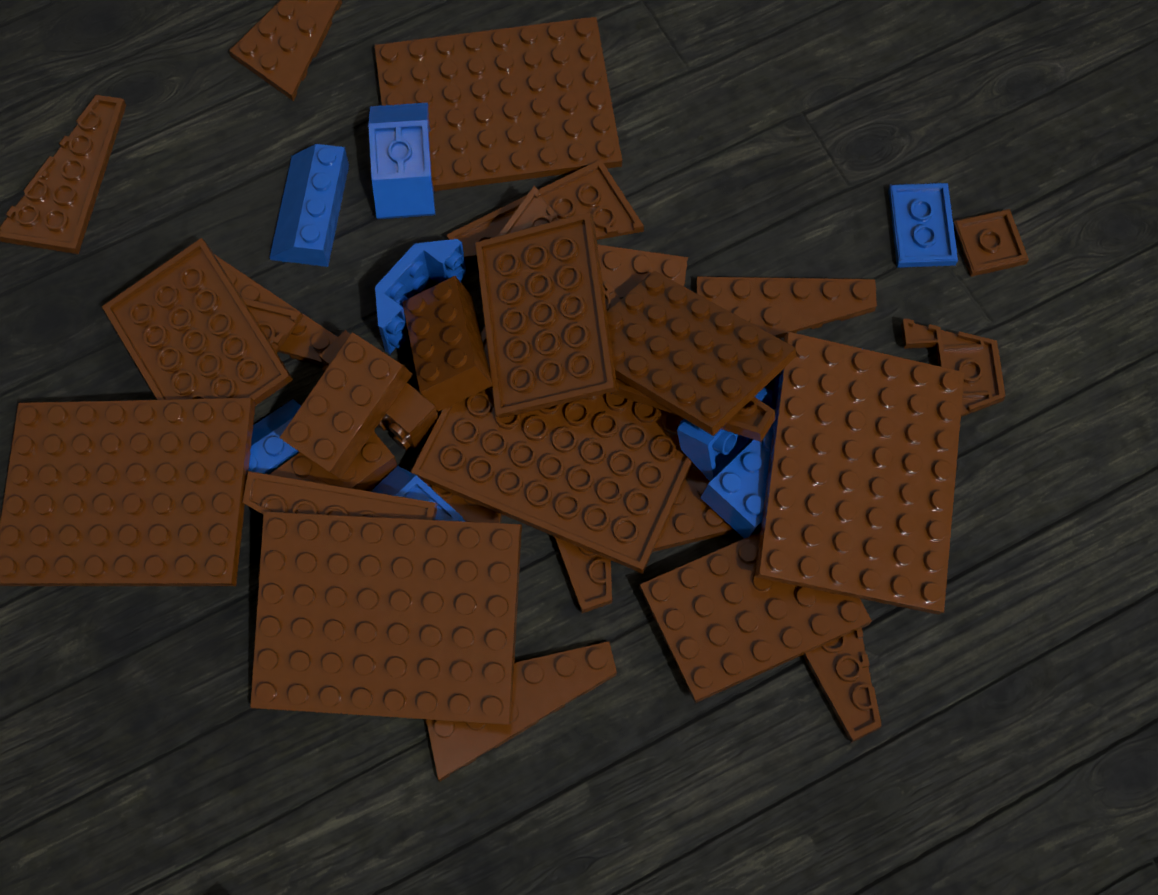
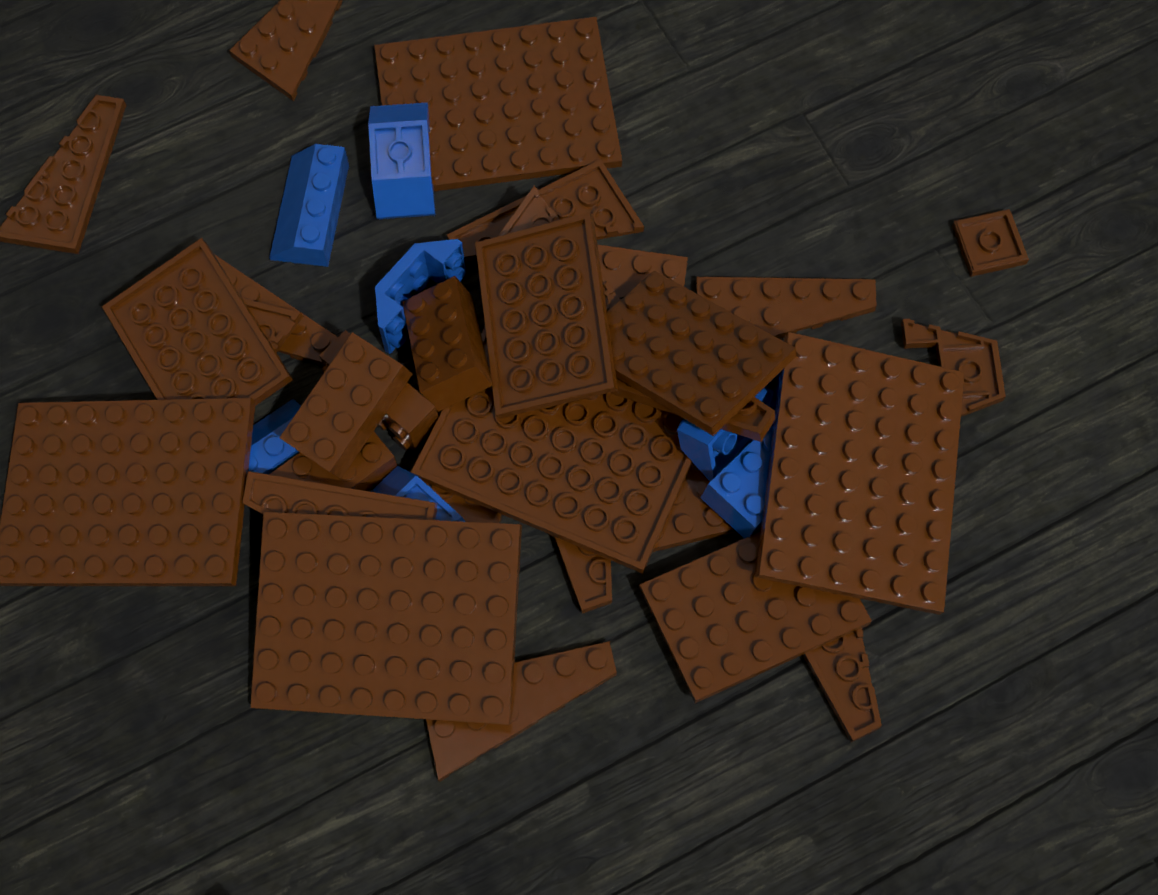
blue tile [888,183,958,268] -> none

